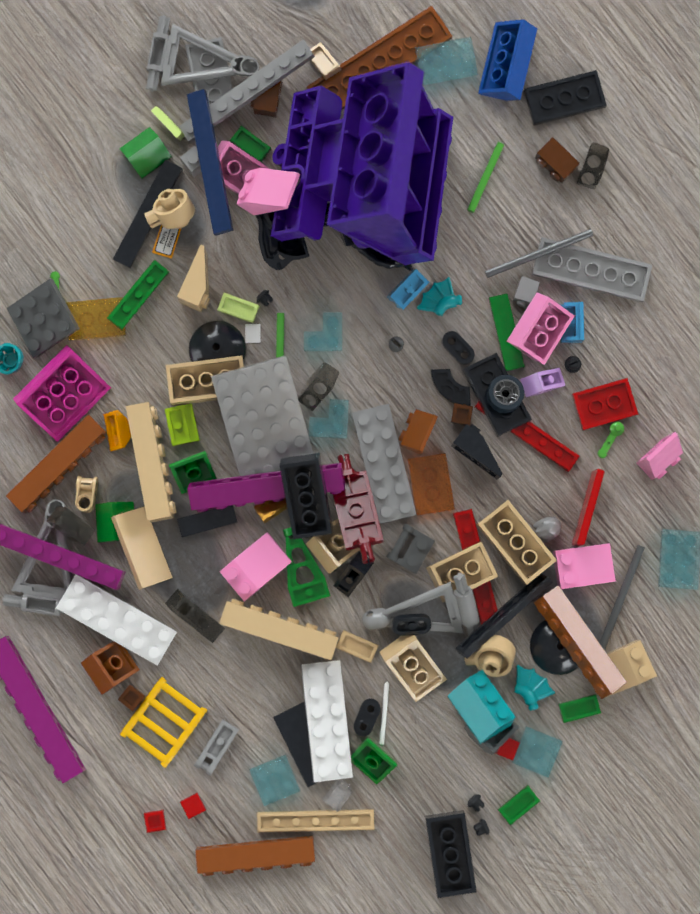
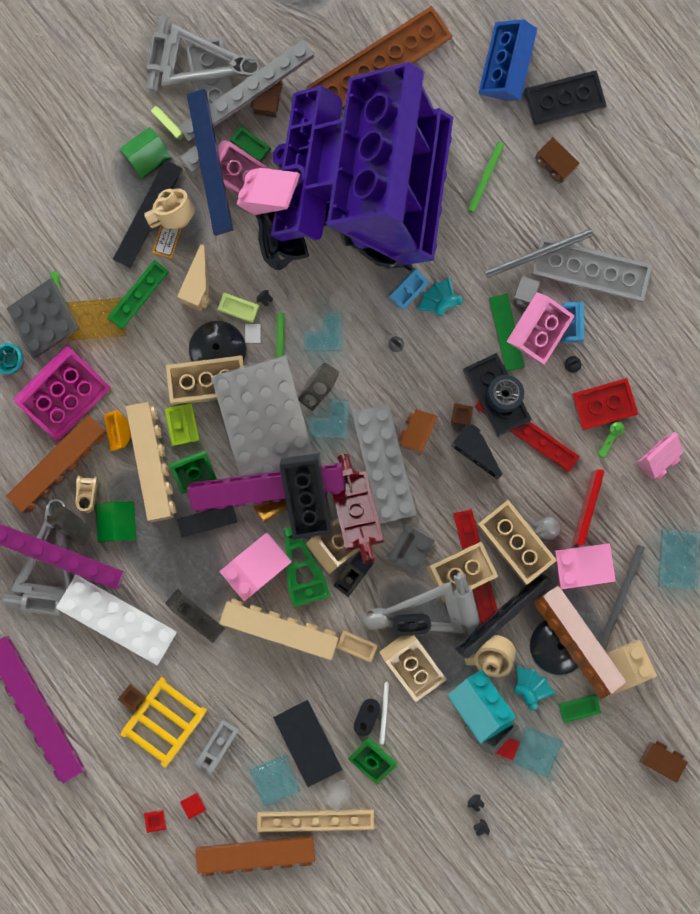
dark orange slope [81,641,140,695] -> none
tan tile [111,506,173,590] -> none
white plate [301,660,353,782] -> none
tan tile [310,42,341,80] -> none
clear orange tile [408,453,455,516] -> none
clear light blue plate [415,37,478,86] -> none
black brick [425,810,477,898] -> none
black tile [431,369,471,406] -> none
black plate [442,331,475,365] -> none
green tile [498,785,540,826] -> none
lavender slope [520,368,566,397] -> none
clear smoke piece [576,142,609,190] -> none
none -> reddish brown brick [639,741,688,783]

